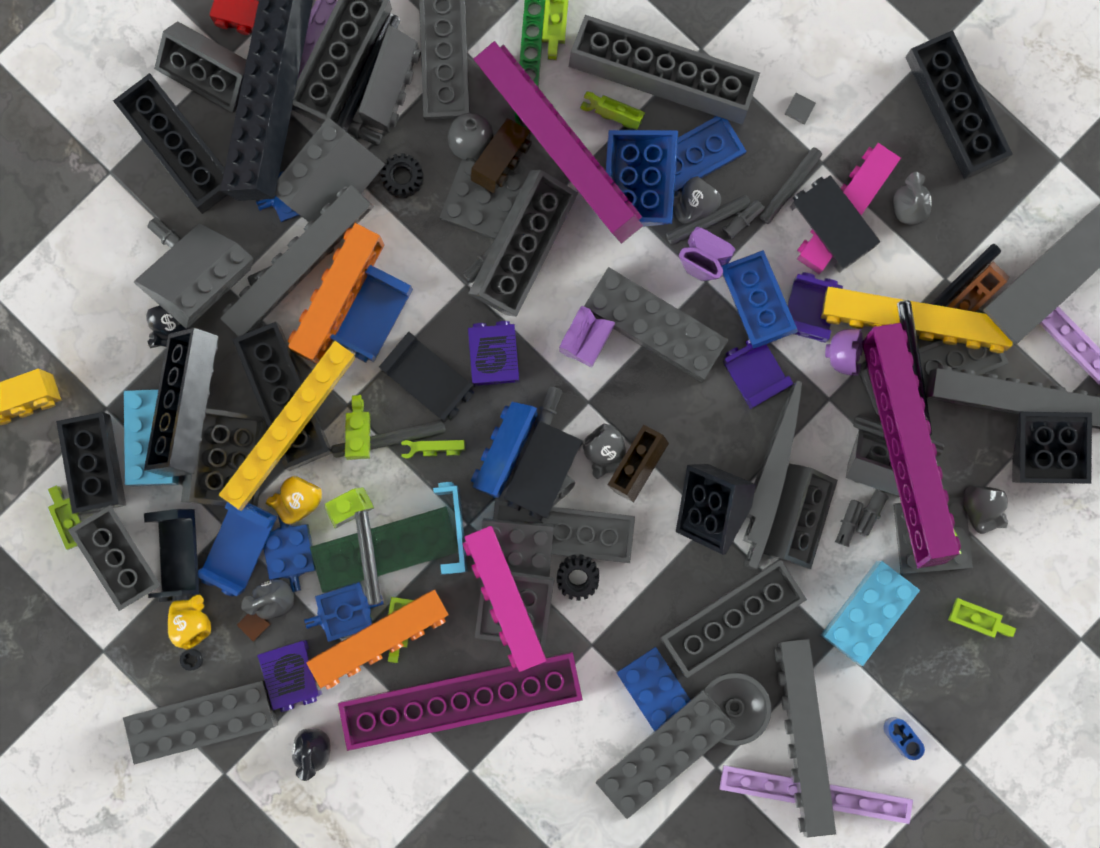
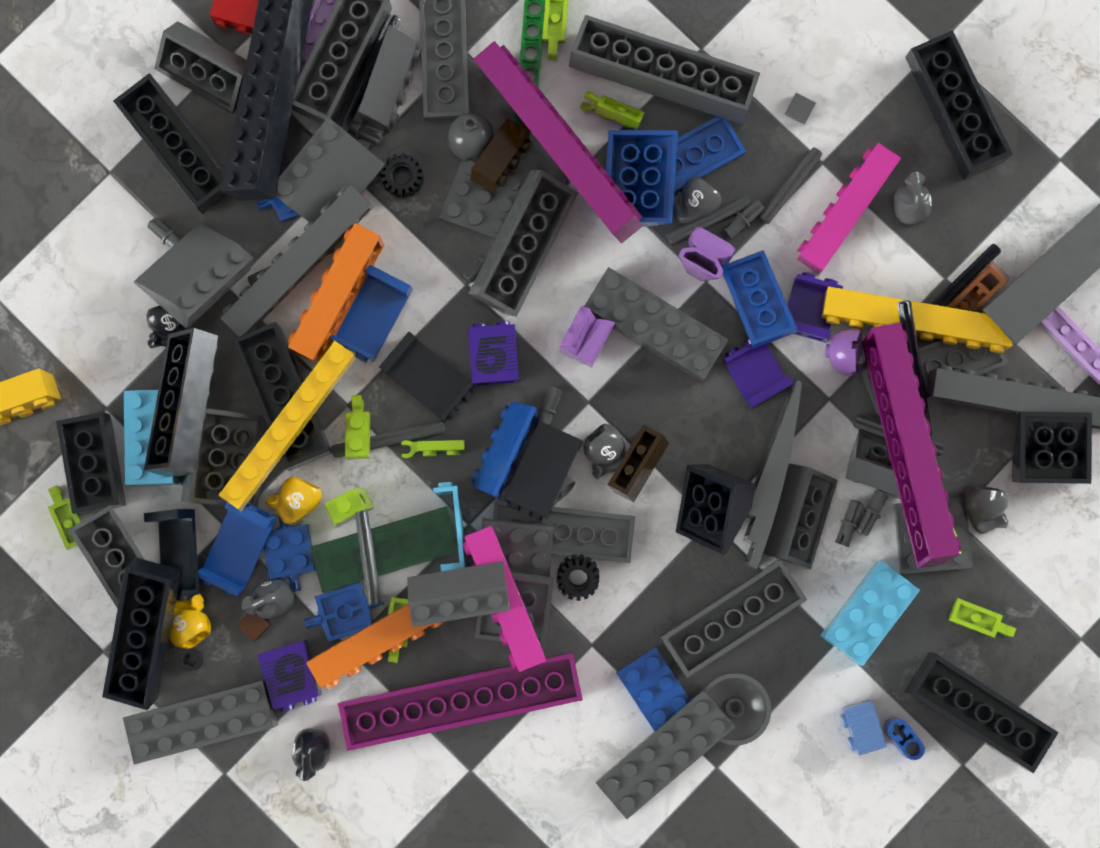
lavender plate [719,765,913,824] -> none
dark grey brick [775,639,836,838] -> none
black panel [790,175,881,273] -> none
none -> black brick [102,557,182,710]
none -> dark grey slope [407,561,511,627]
none -> medium blue brick [840,700,887,756]
none -> black brick [904,652,1059,773]

